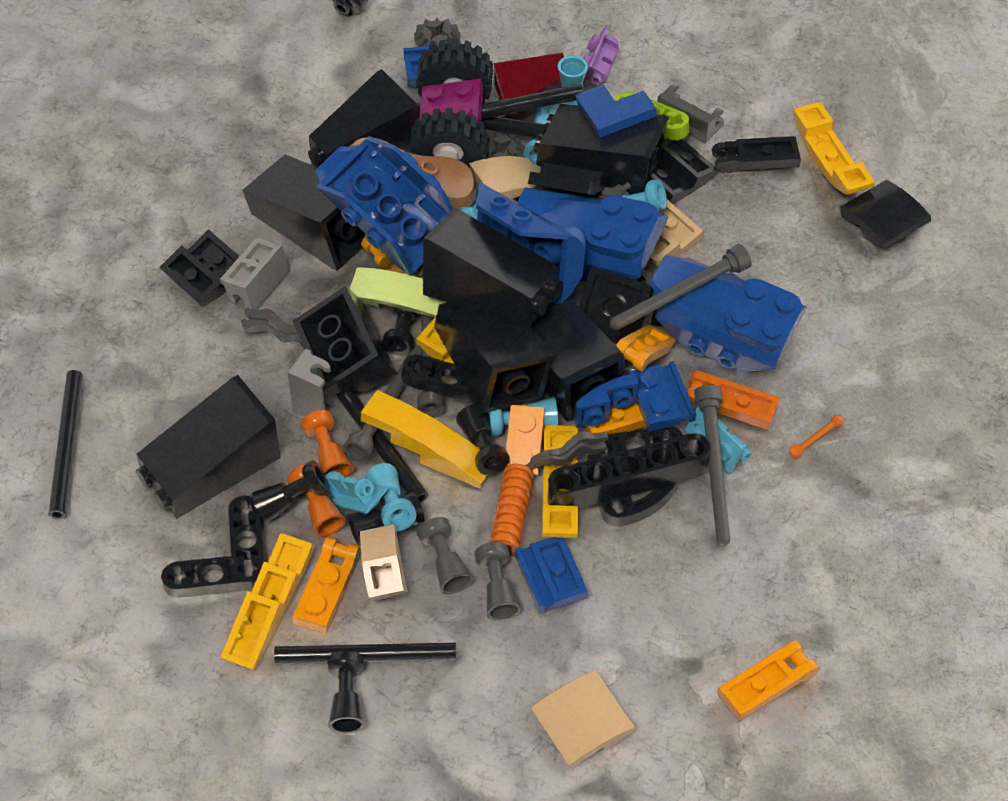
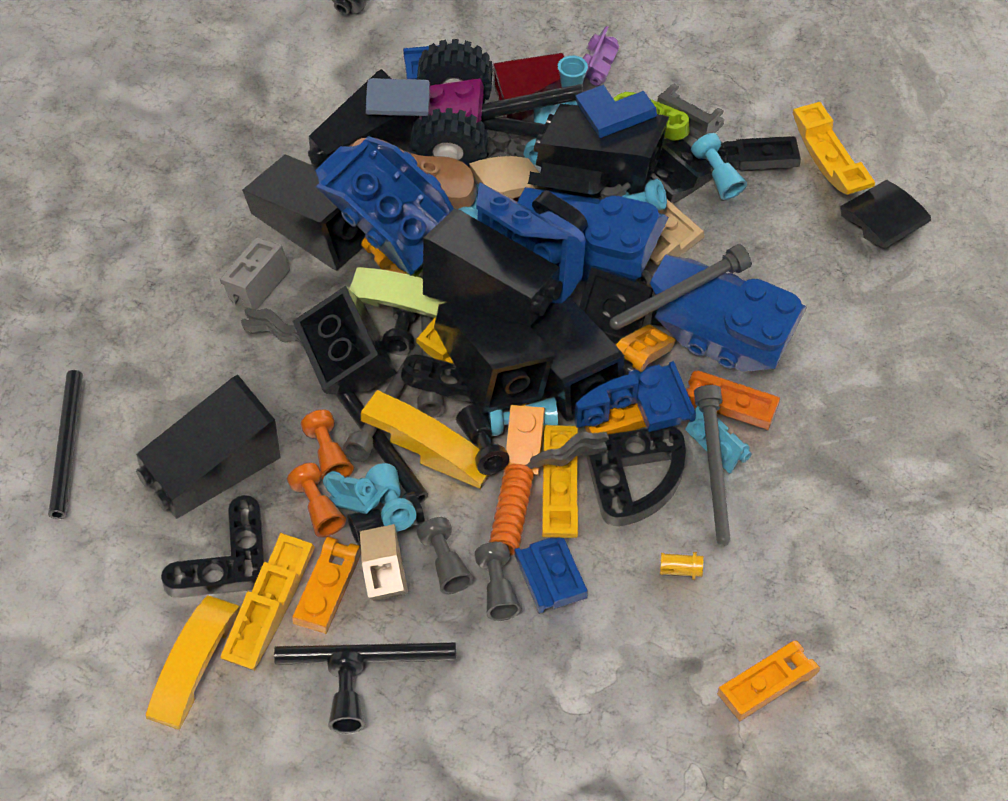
black slope [159,229,239,306] -> none
black piece [252,460,329,522] -> none
light grey hinge [288,348,334,417] -> none
dark grey gear [414,17,461,47] -> none
tan slope [530,670,636,769] -> none
black beam [547,433,710,509] -> none
orange hinge [789,414,844,459] -> none
none -> yellow slope [145,595,240,730]
none -> sand blue slope [366,78,430,116]
none -> black beam [532,191,588,231]
none -> yellow pin [660,552,704,580]
none -> medium azure piece [691,133,747,200]

